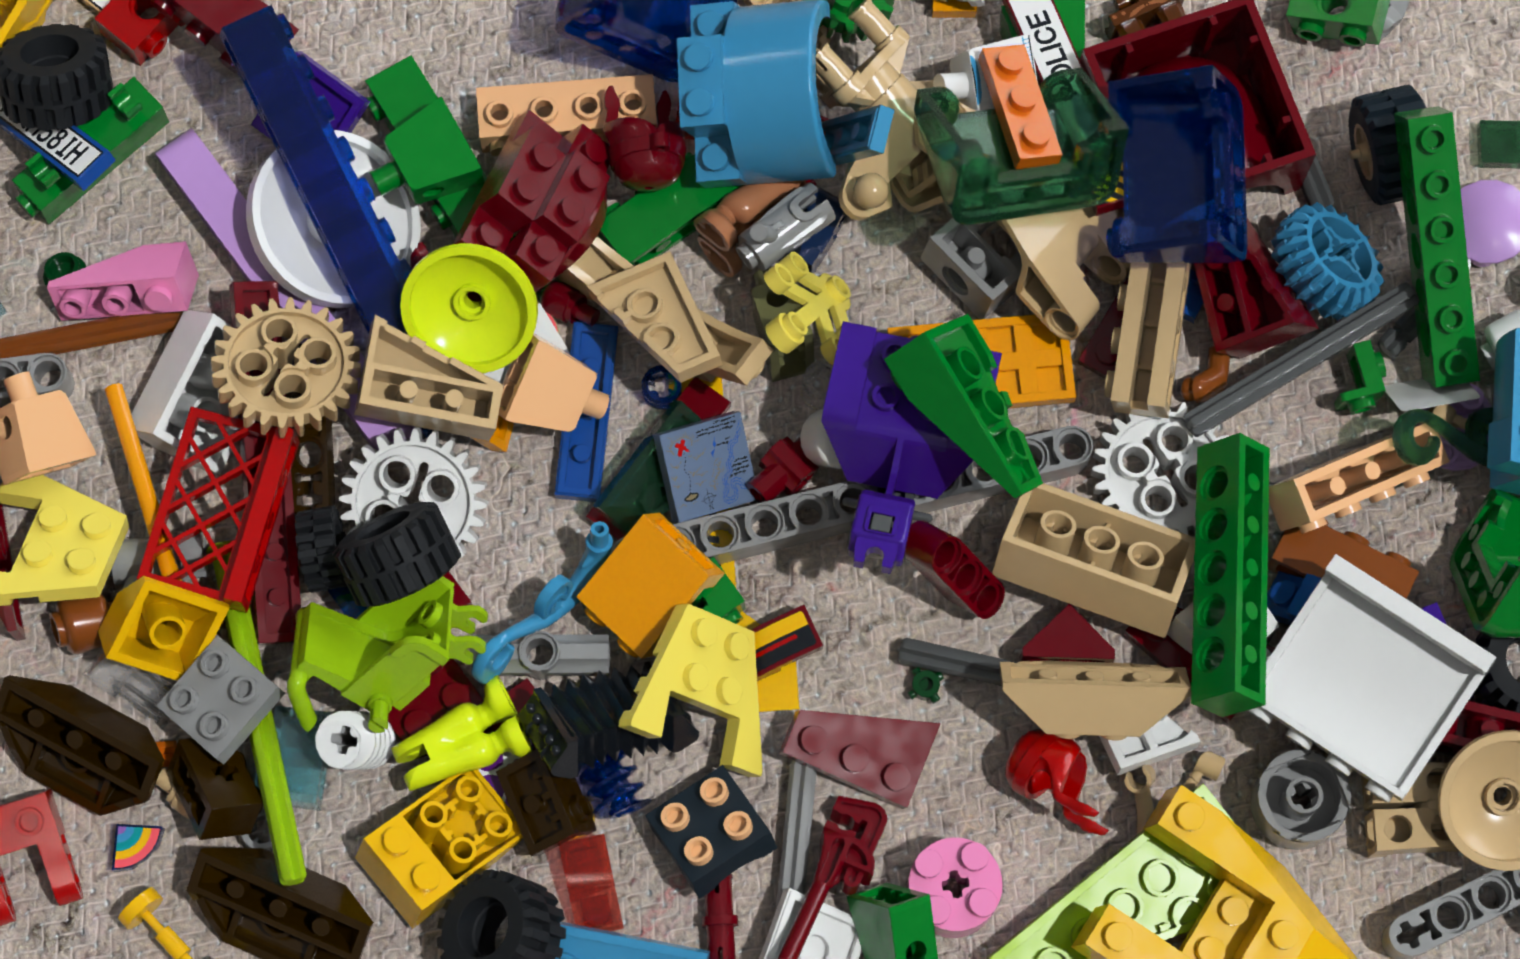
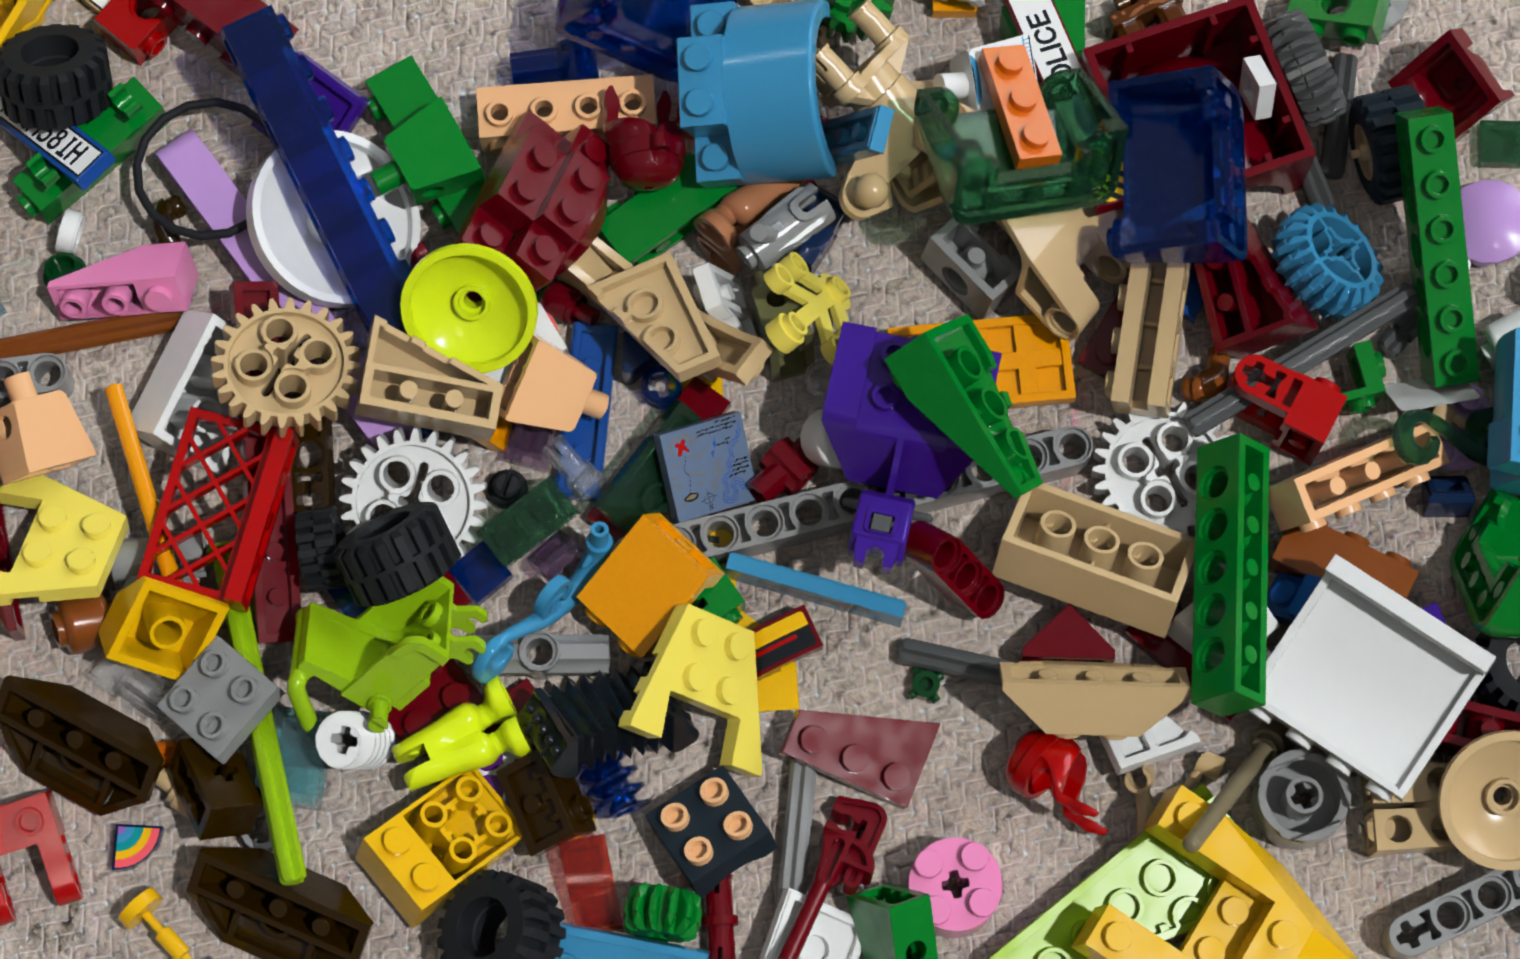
none -> white tile [55,209,85,254]
none -> black piece [132,98,282,241]
none -> dark brown arm [152,195,186,244]
none -> clear blue tile [449,541,513,606]
none -> clear green brick [477,476,581,568]
none -> black piece [488,469,528,509]
none -> clear purple tile [503,422,560,474]
none -> clear blue piece [510,36,600,85]
none -> clear purple tile [526,529,583,580]
none -> clear pin [541,435,607,503]
none -> dark blue slope [622,331,660,385]
none -> green gear [623,883,702,943]
none -> white wing [692,262,759,337]
none -> dark azure tile [725,552,907,627]
none -> dark tan piece [1182,720,1292,853]
none -> red brick [1226,354,1348,466]
none -> white tile [1239,55,1276,120]
none -> dark grey gear [1264,8,1347,128]
none -> dark grey axle [1320,53,1358,180]
none -> dark red brick [1388,28,1515,143]
none -> dark blue slope [1421,476,1475,517]

